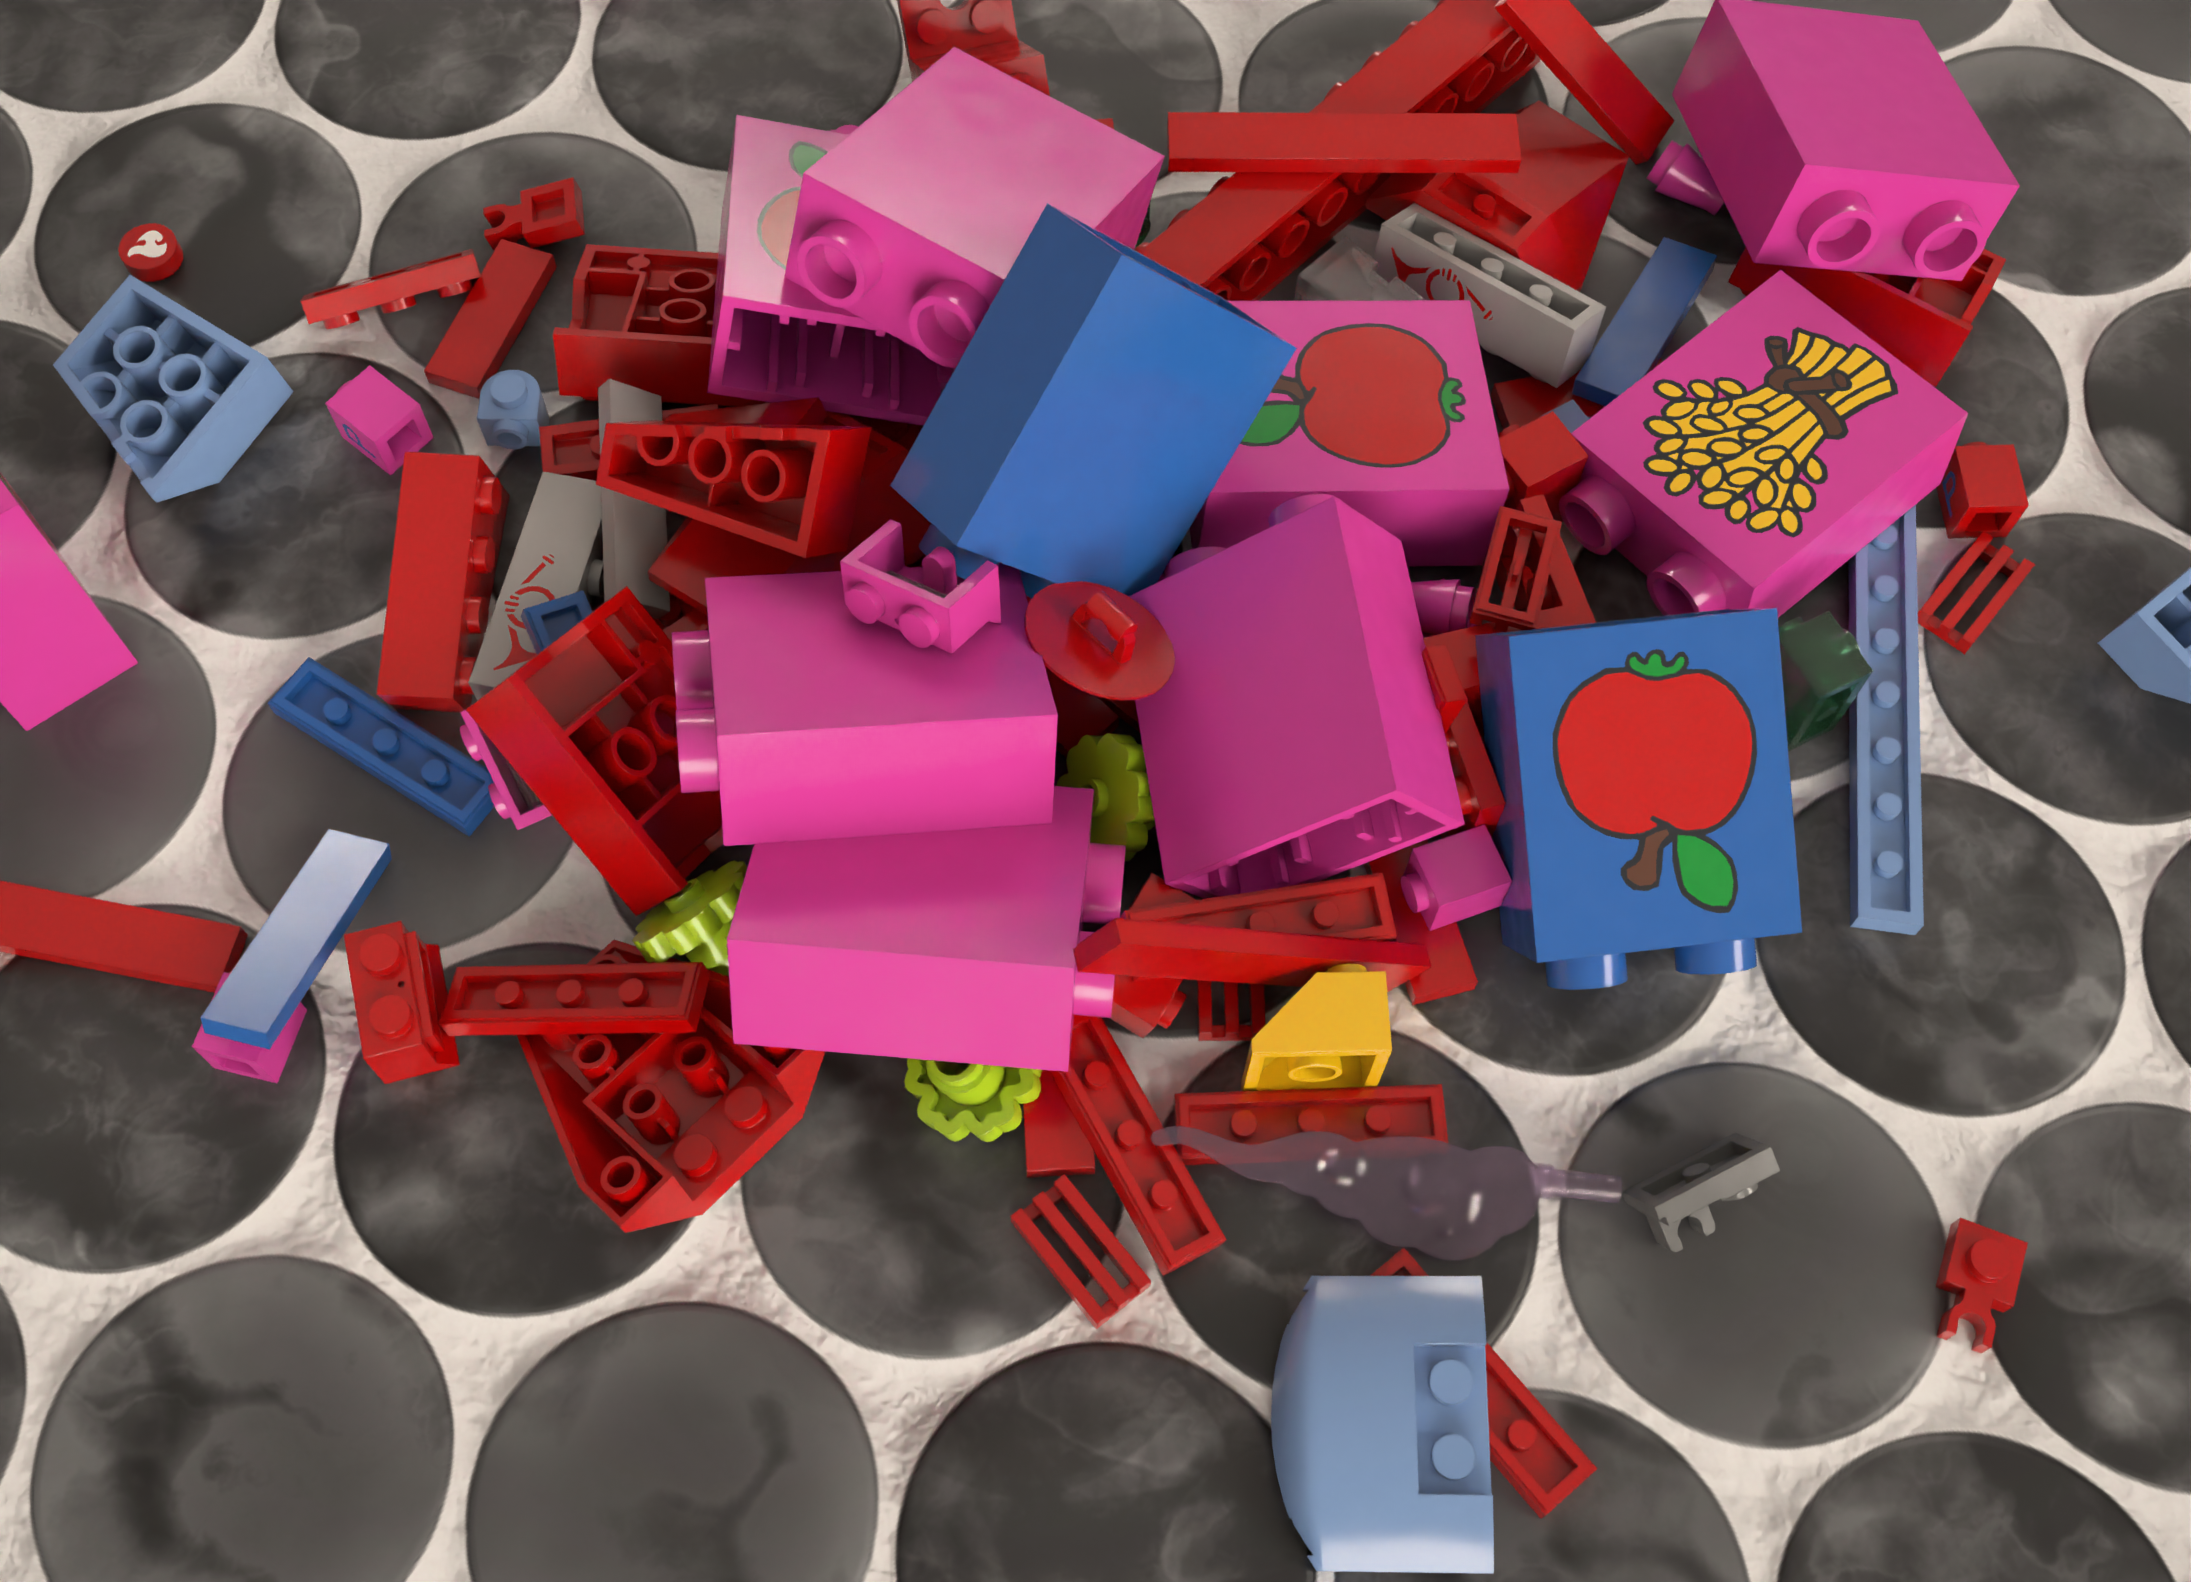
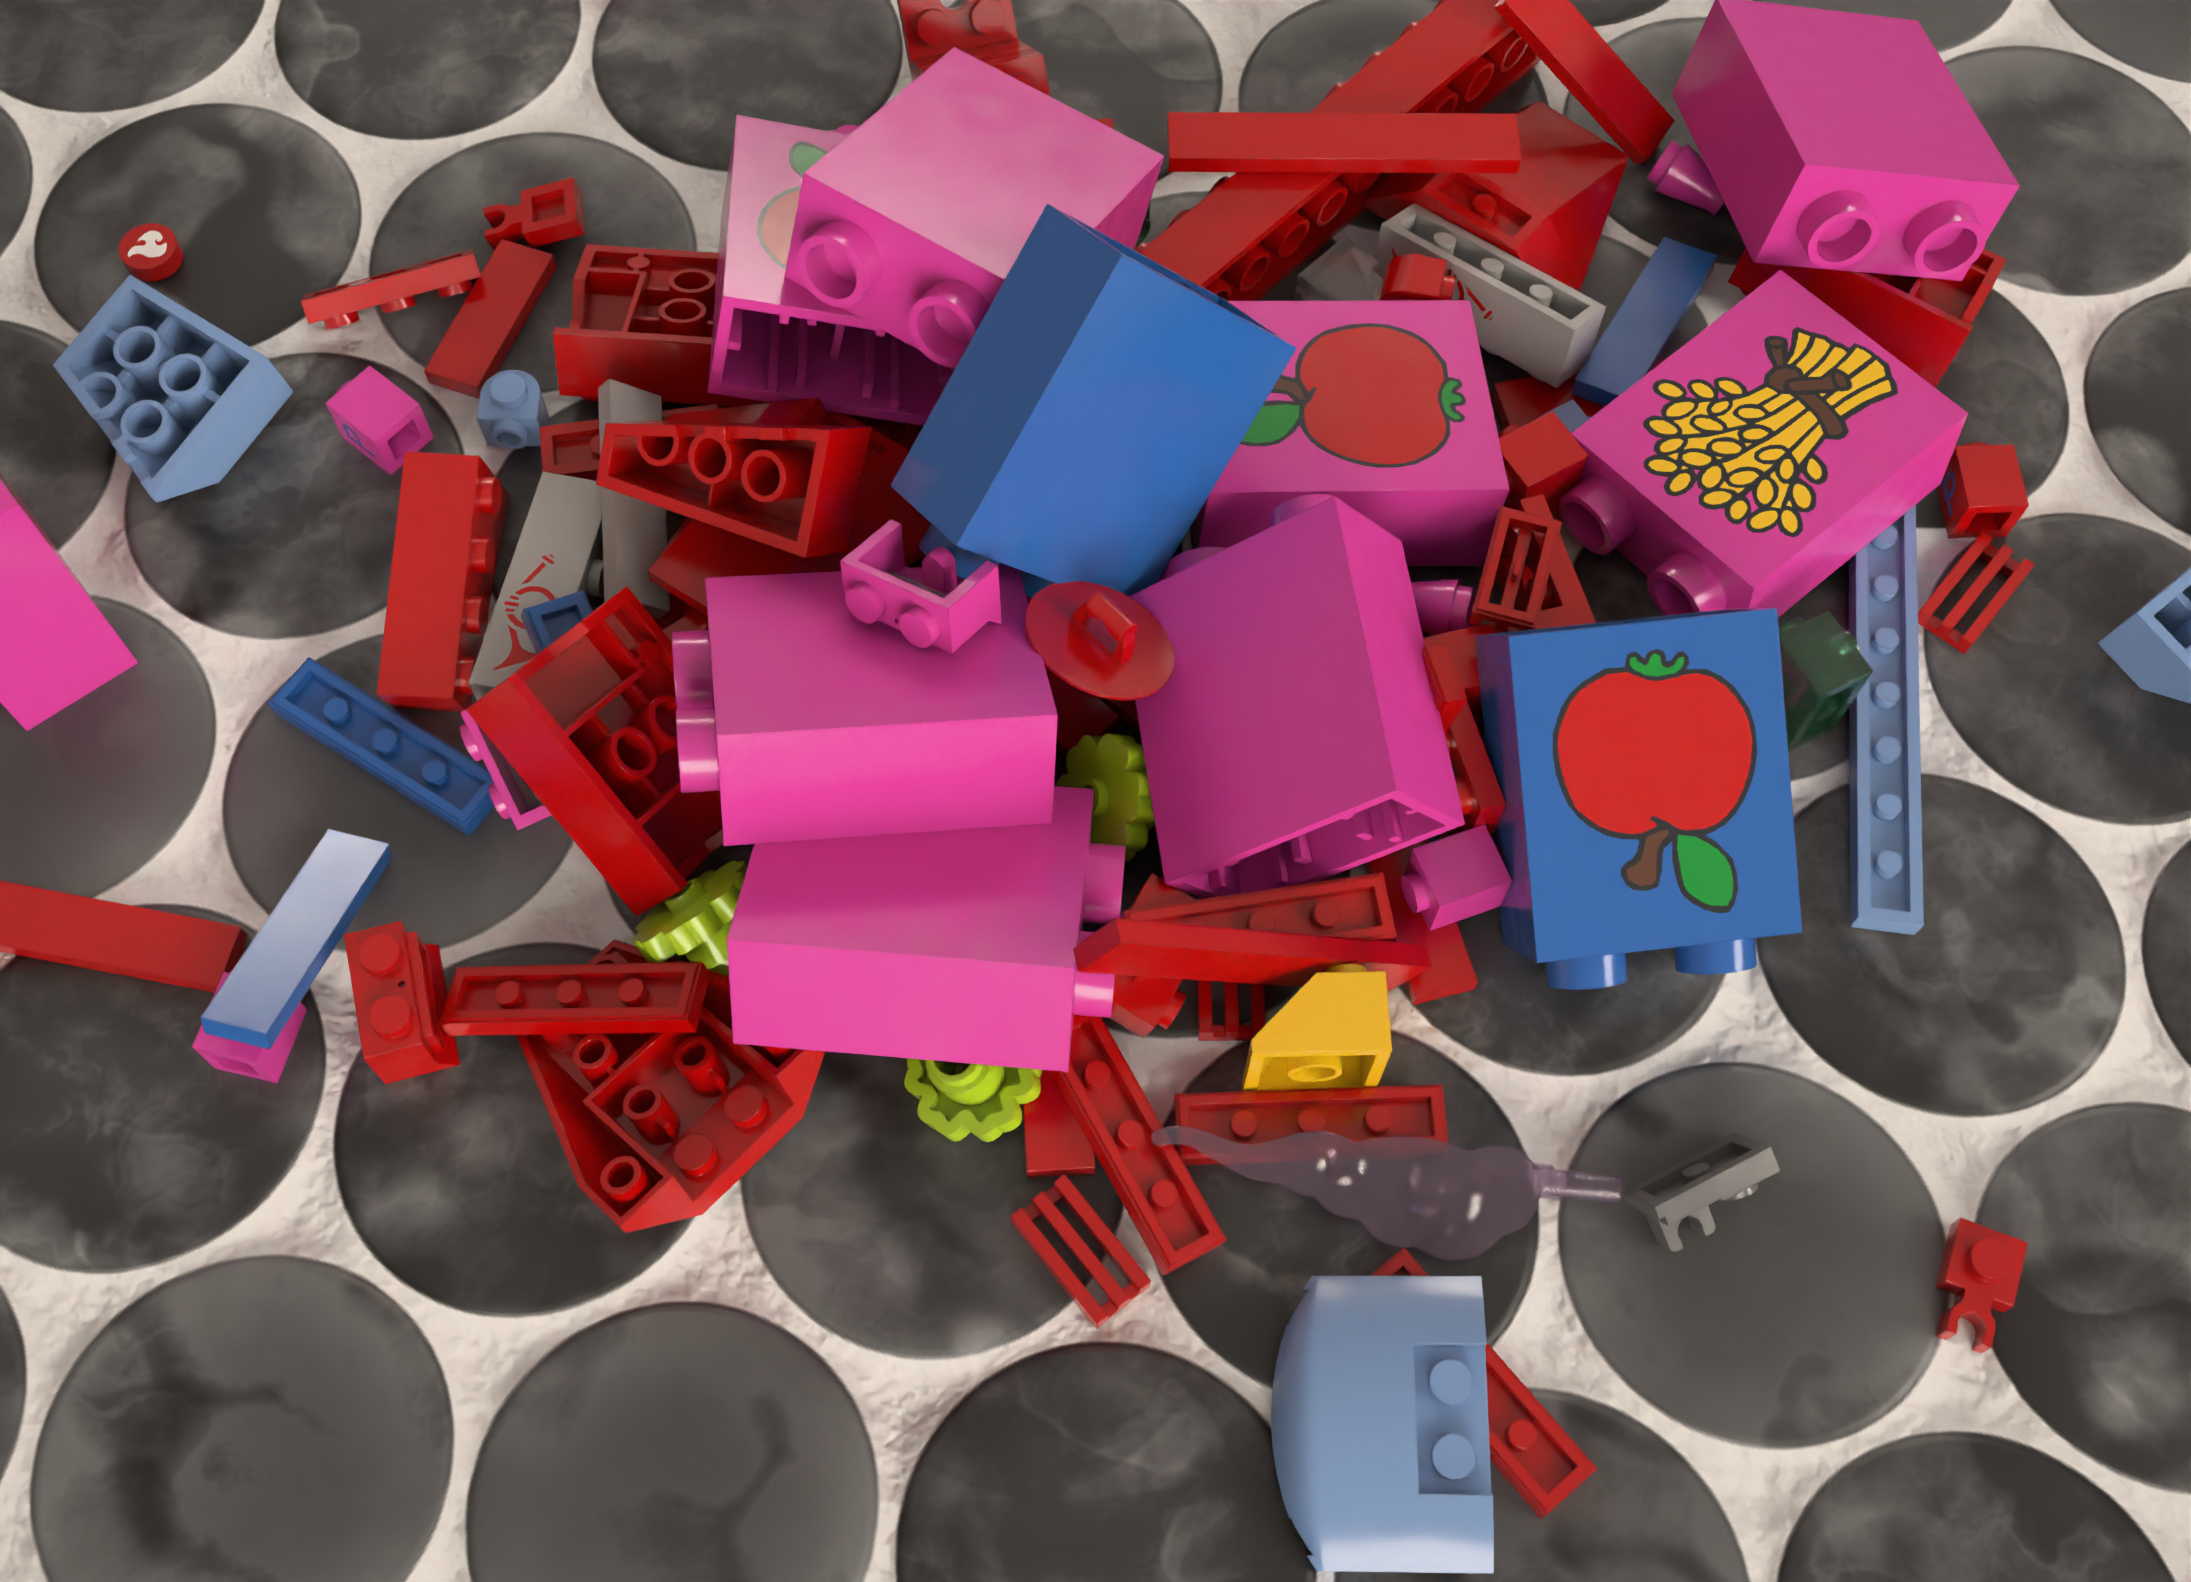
none -> red plate [1378,253,1456,301]

